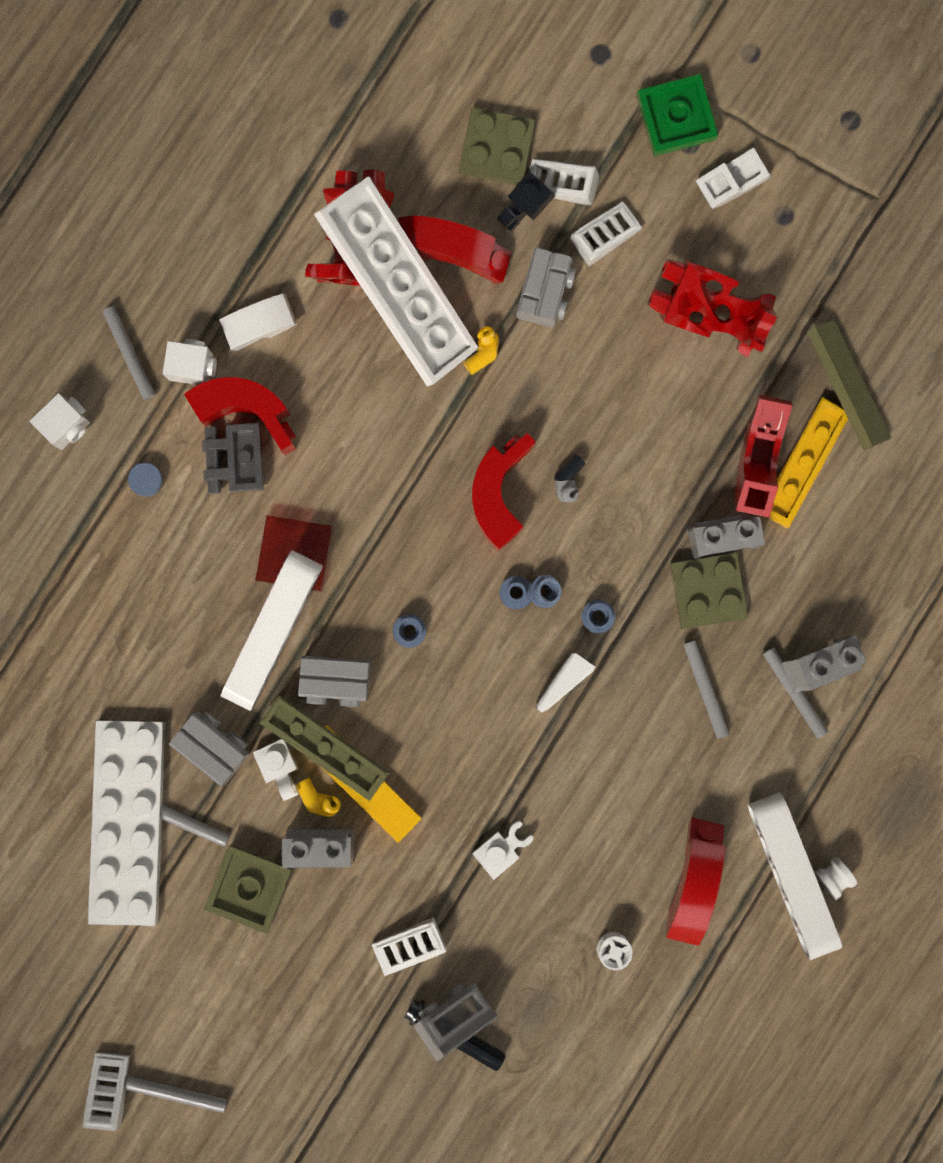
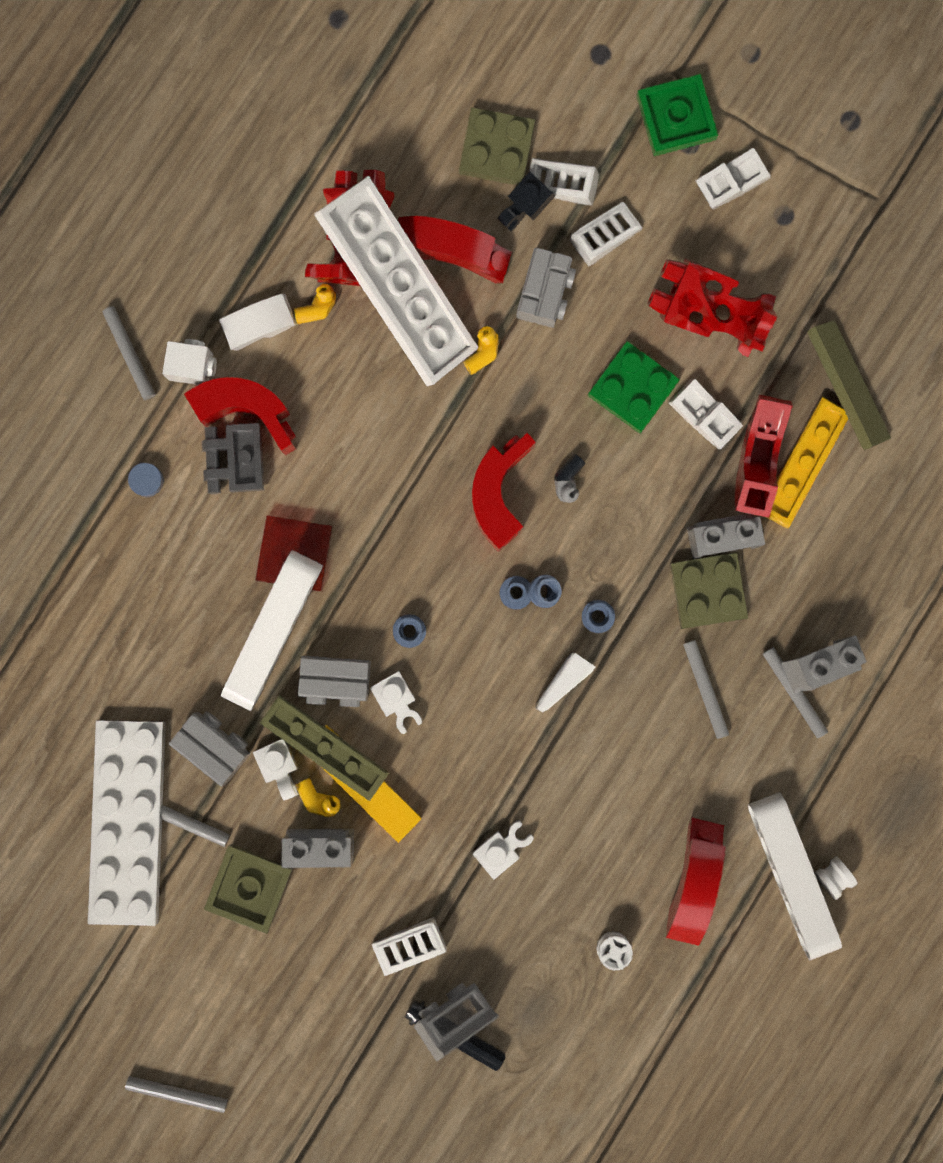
white brick [29,393,90,450] -> none
white slope [83,1051,130,1131] -> none
none -> yellow arm [294,284,336,324]
none -> white plate [370,671,422,734]
none -> green plate [587,341,680,434]
none -> white slope [668,379,743,449]

